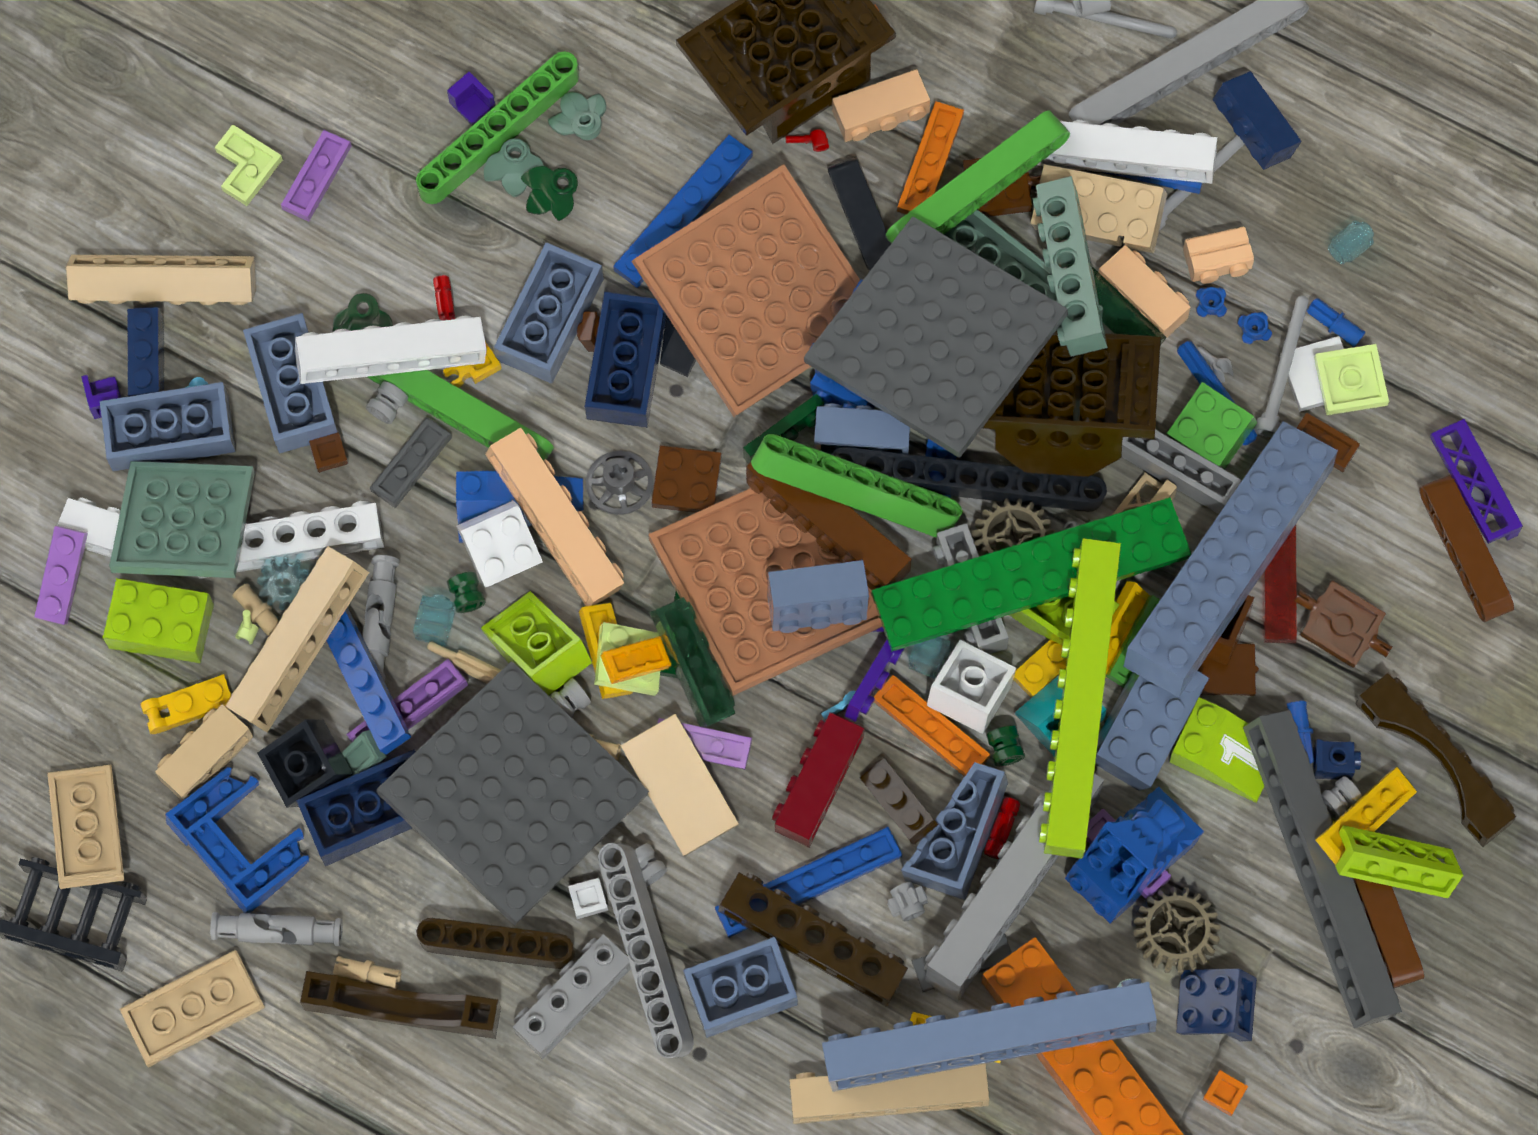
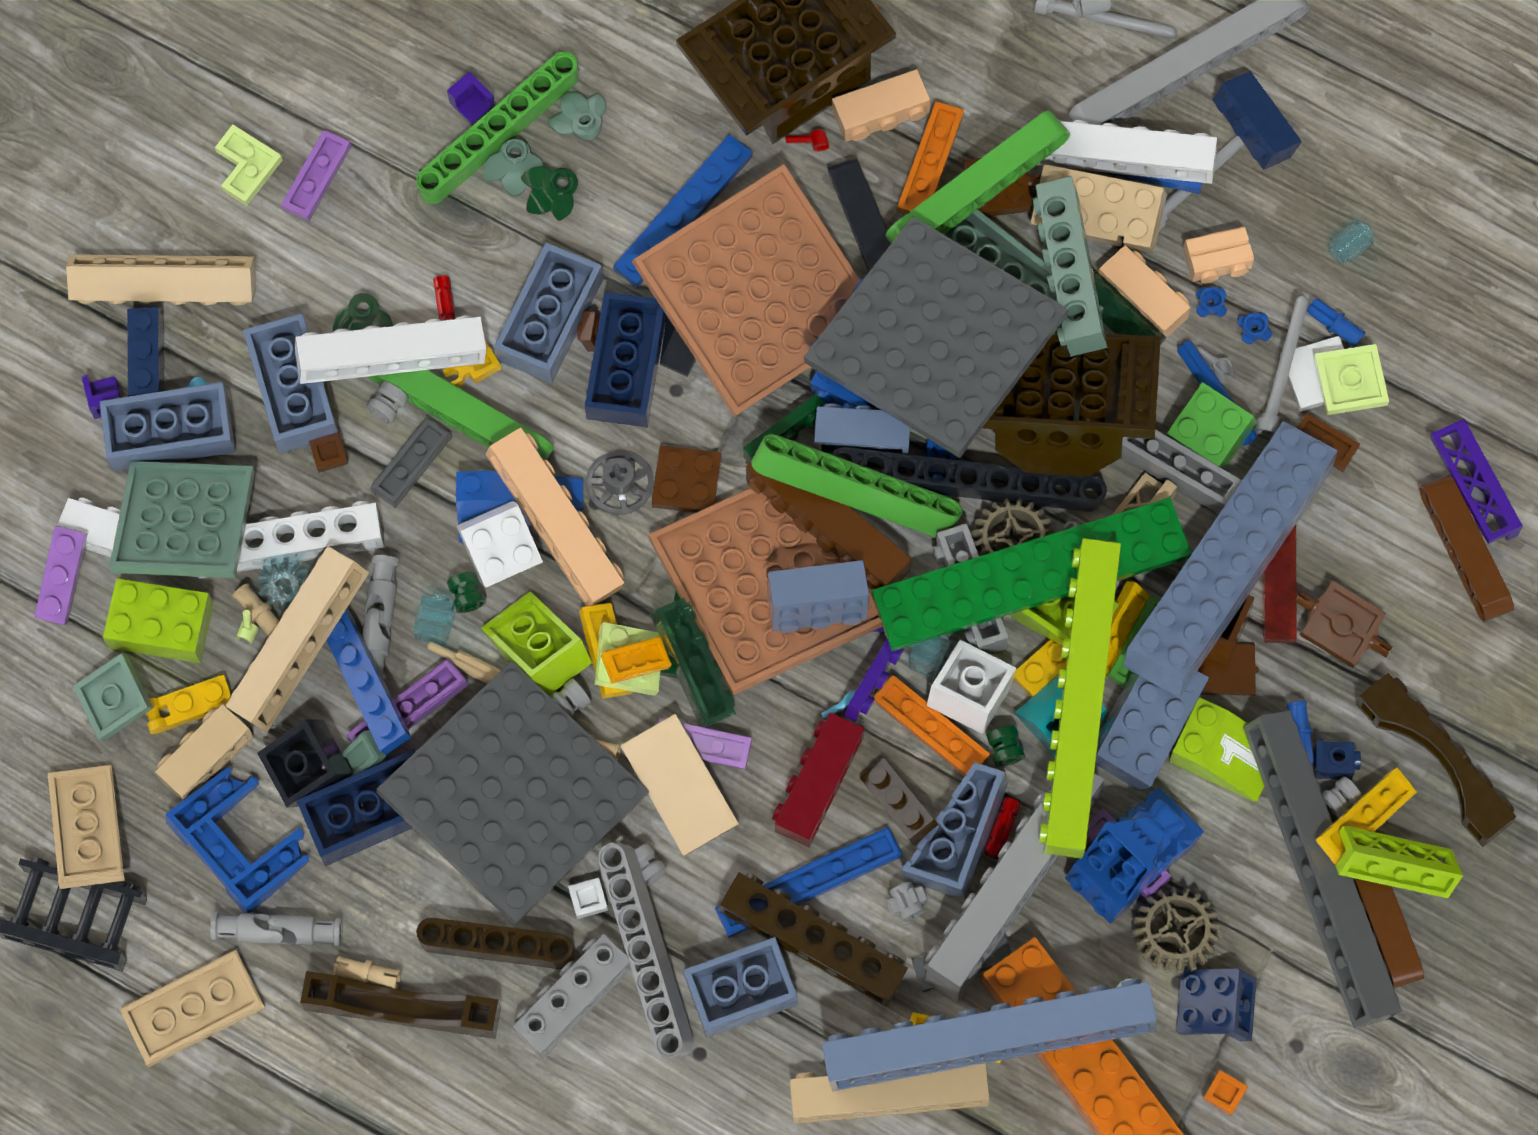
none -> sand green plate [73,653,153,741]

